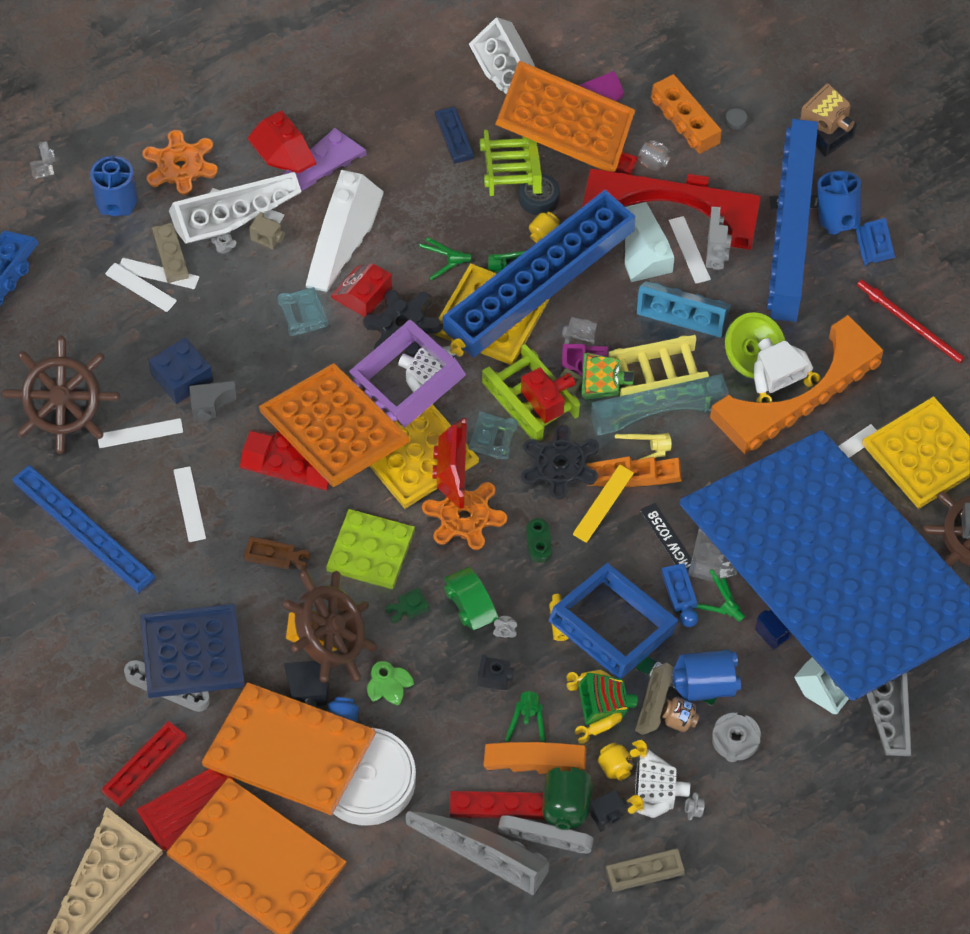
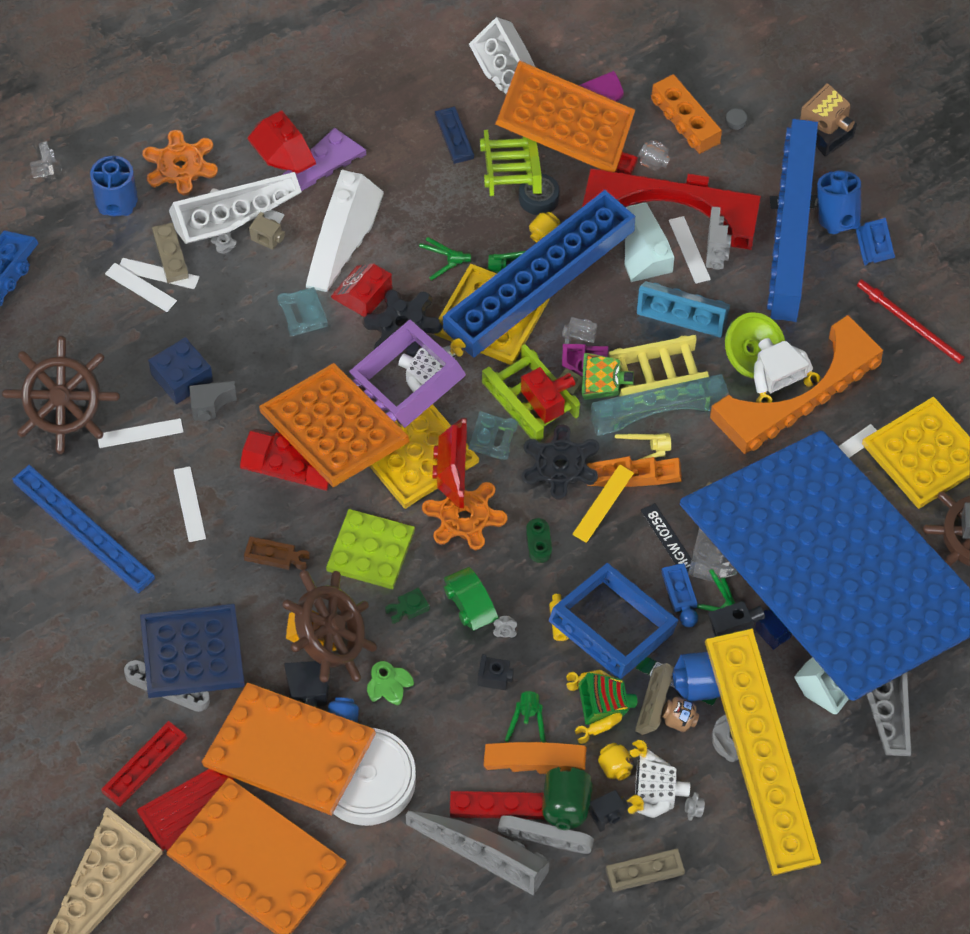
none -> yellow plate [705,629,821,876]
none -> black torso [708,601,766,637]

